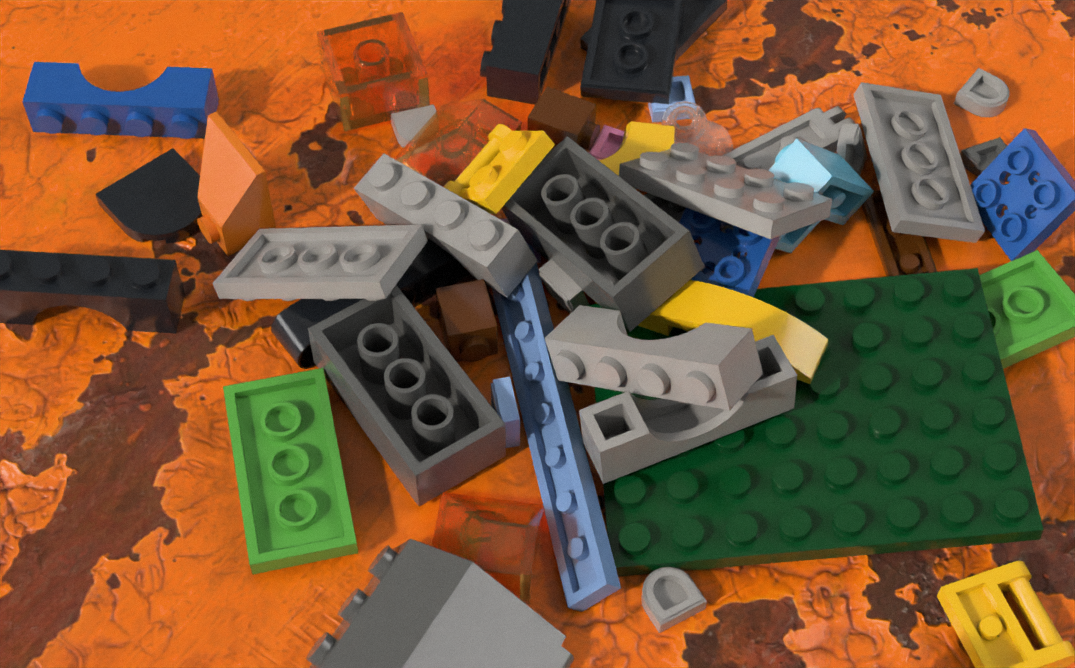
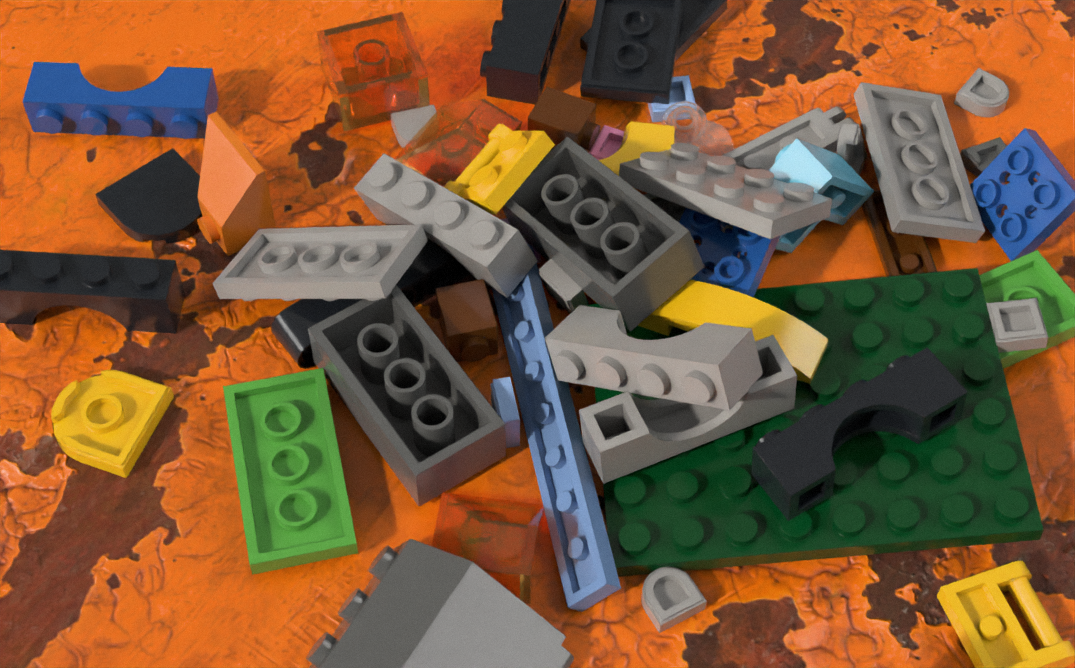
none -> yellow tile [51,370,174,478]
none -> black arch [751,347,967,521]
none -> light grey tile [986,298,1048,353]

